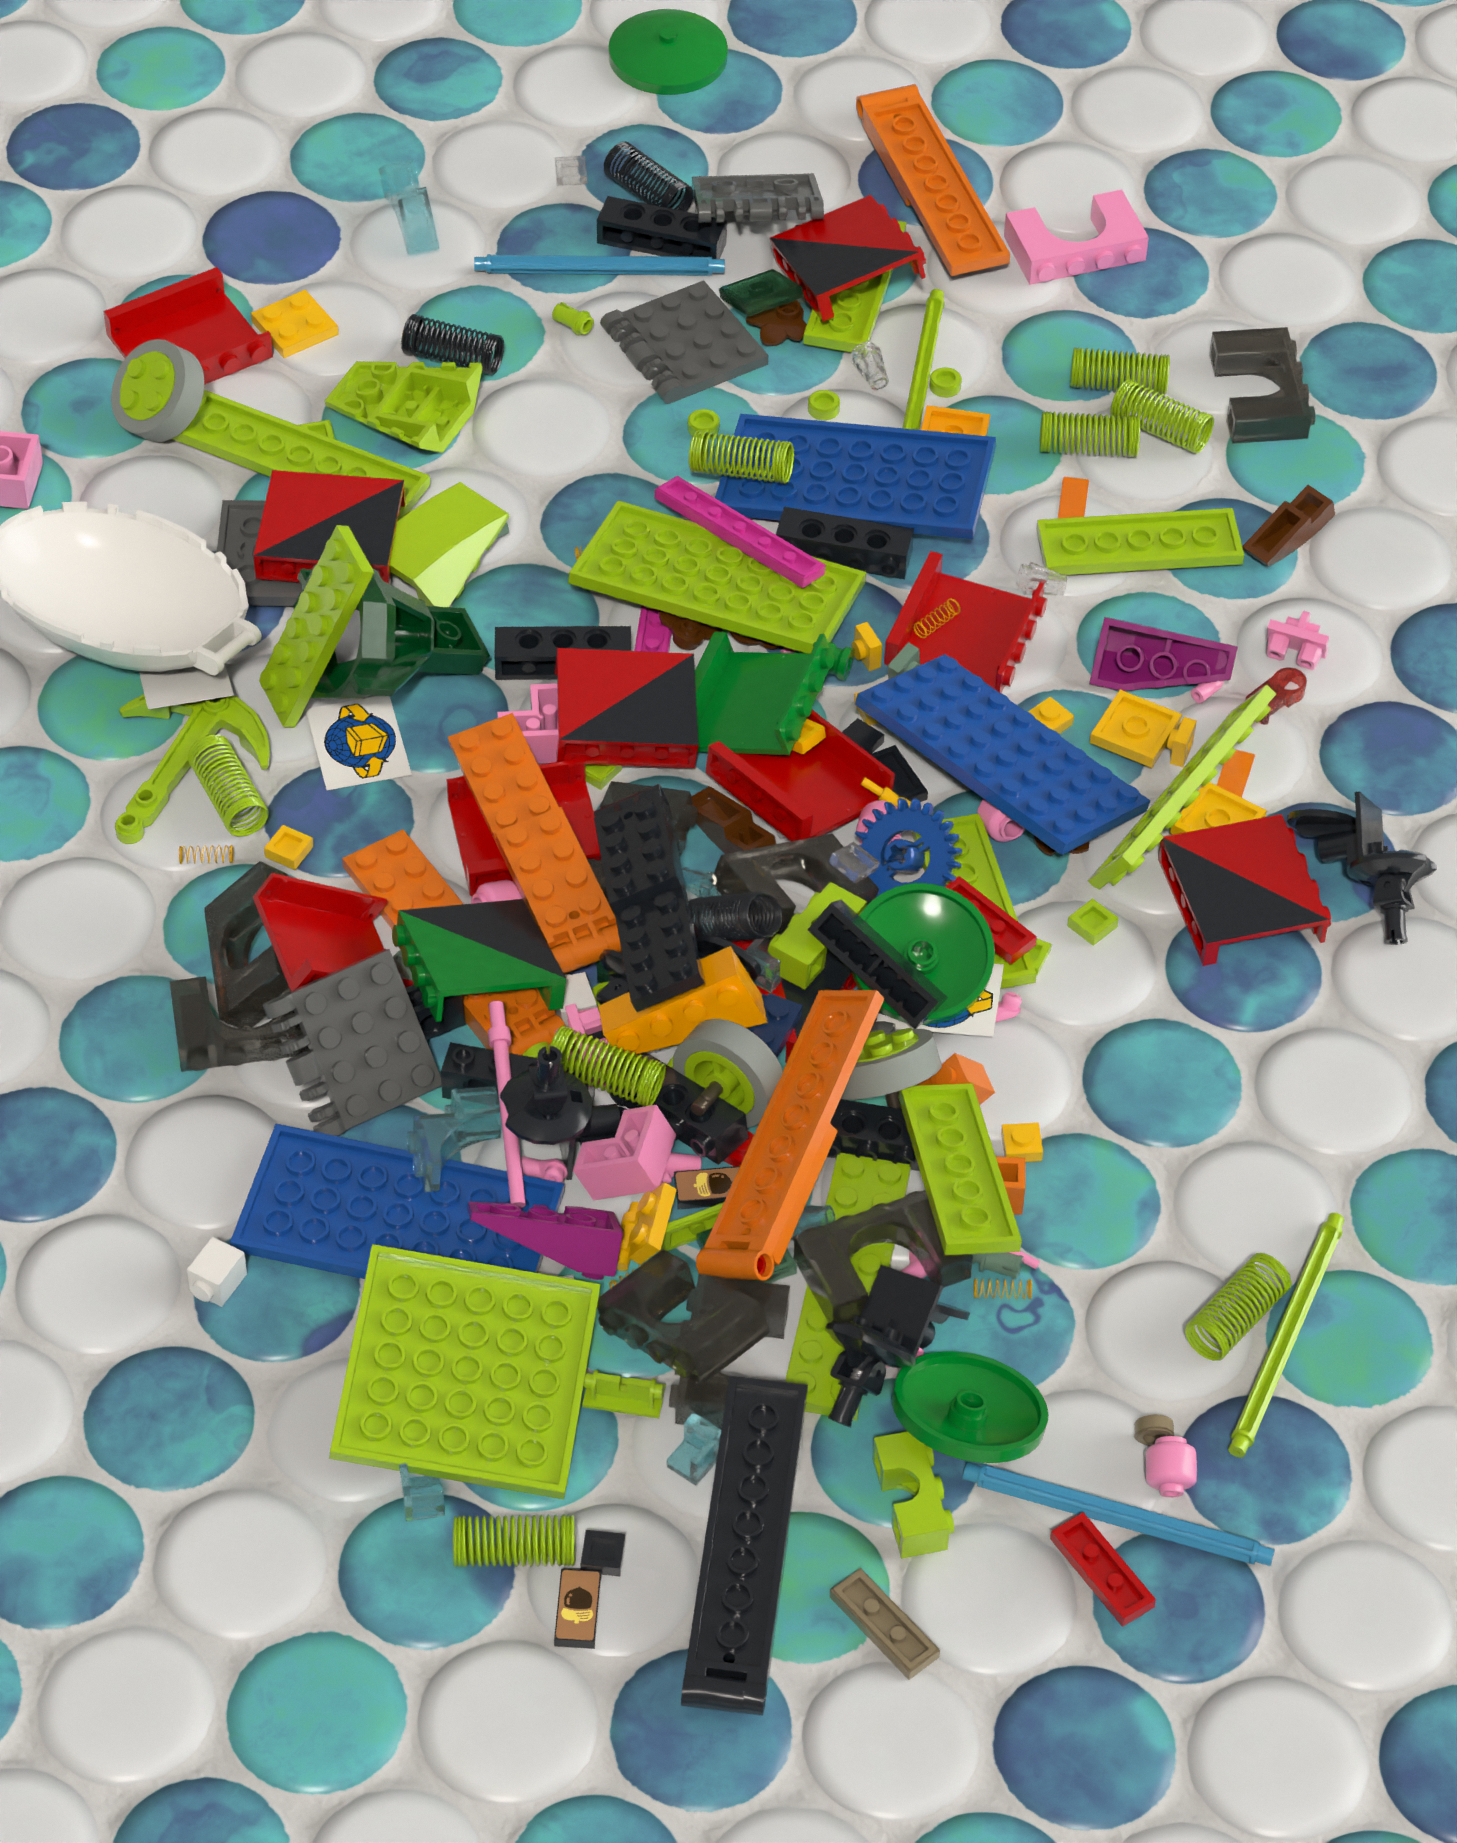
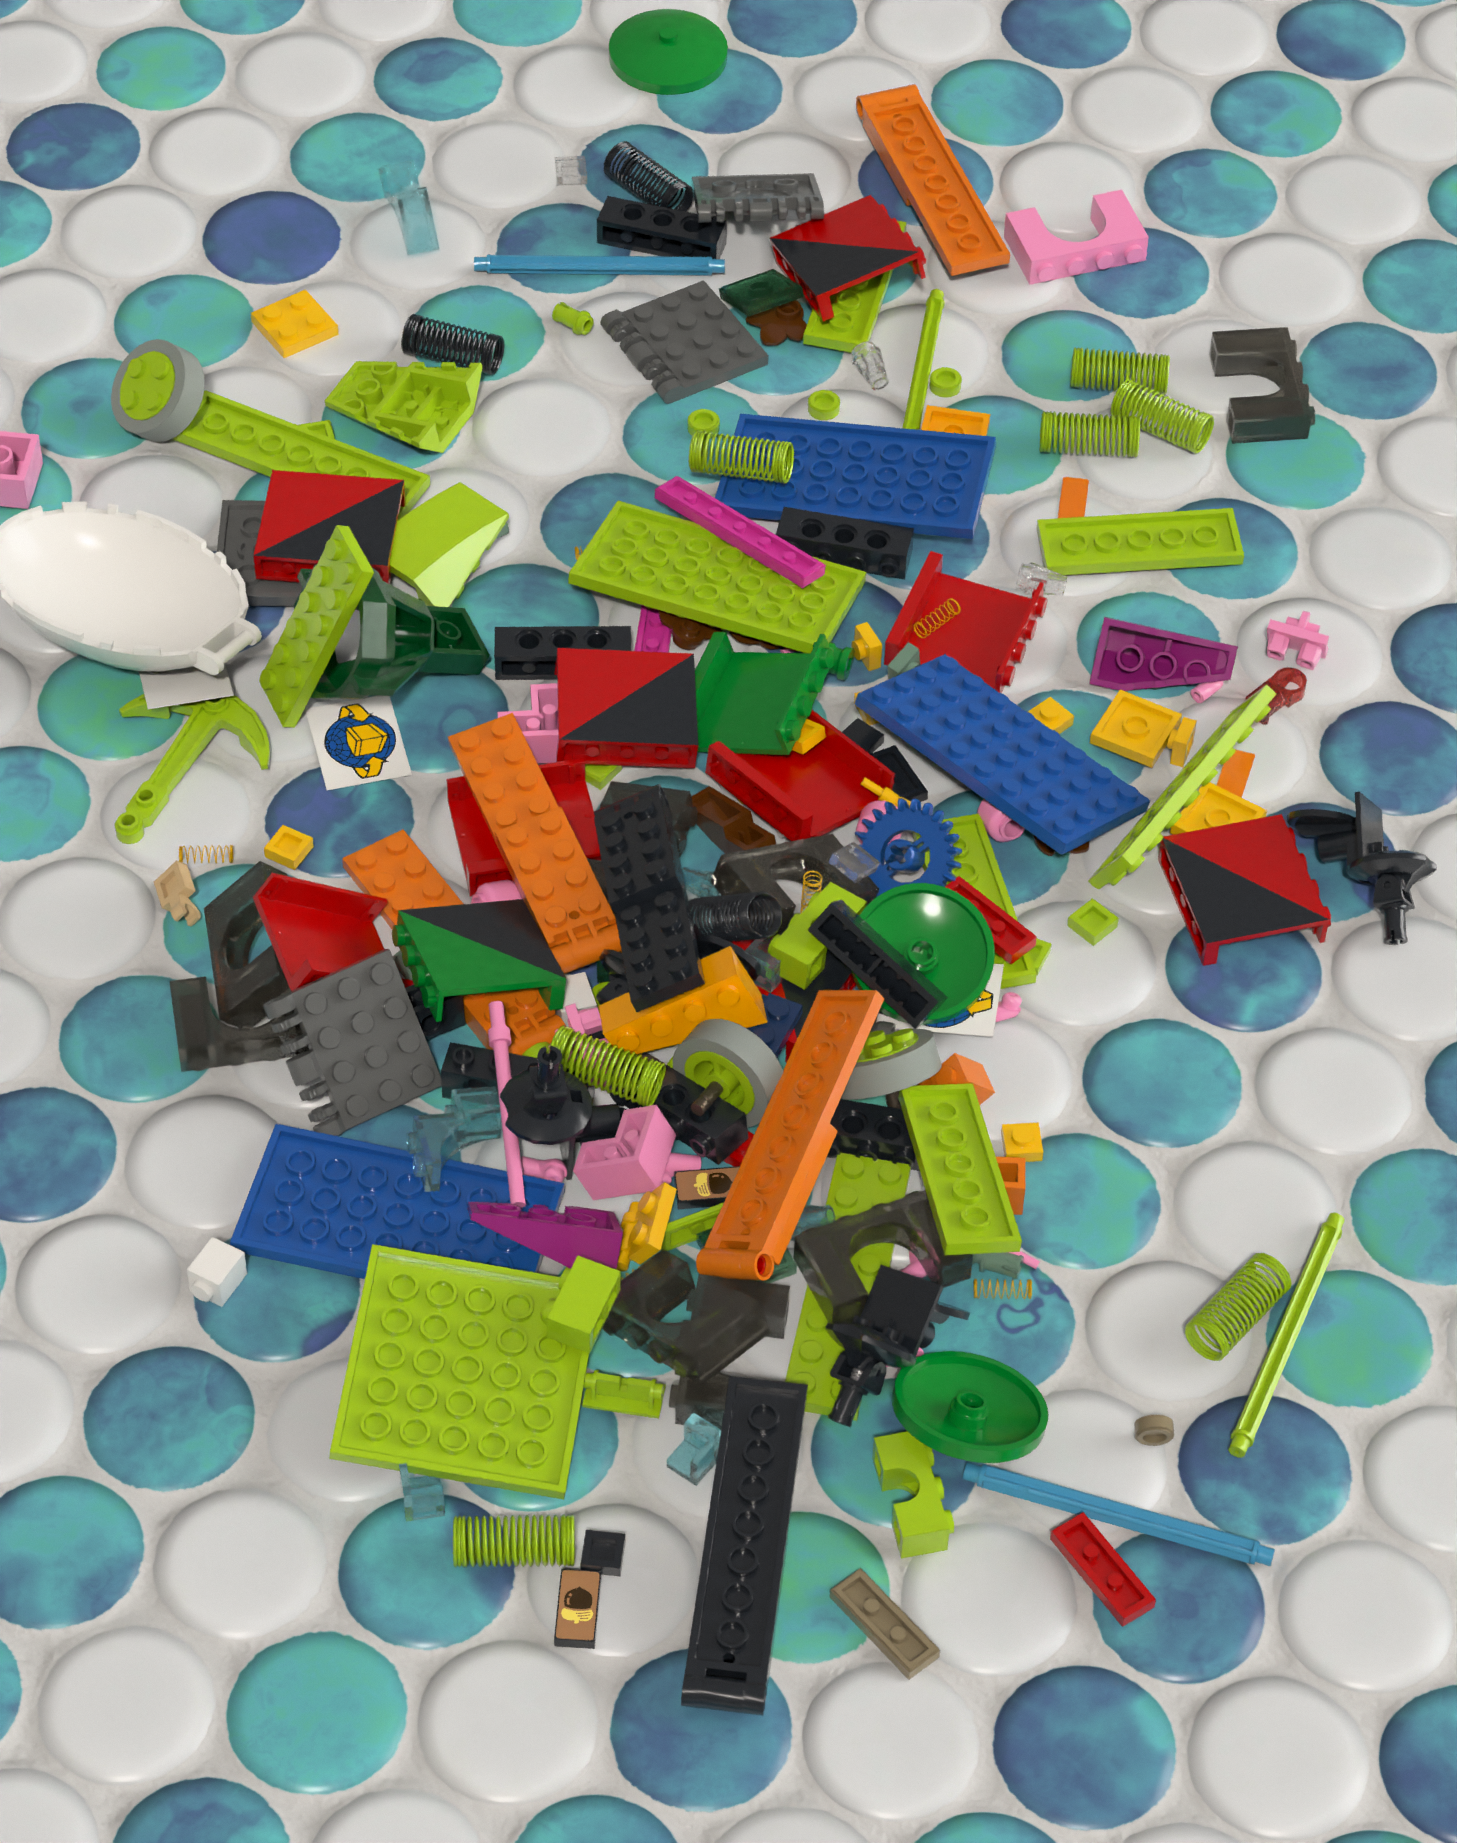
red panel [103,267,273,385] -> none
lime piece [187,735,269,837] -> none
bright pink head [1145,1436,1197,1497] -> none
reddish brown slope [1242,485,1335,567] -> none
none -> tan plate [154,860,201,927]
none -> lime brick [543,1256,621,1353]
none -> yellow piece [800,871,822,913]

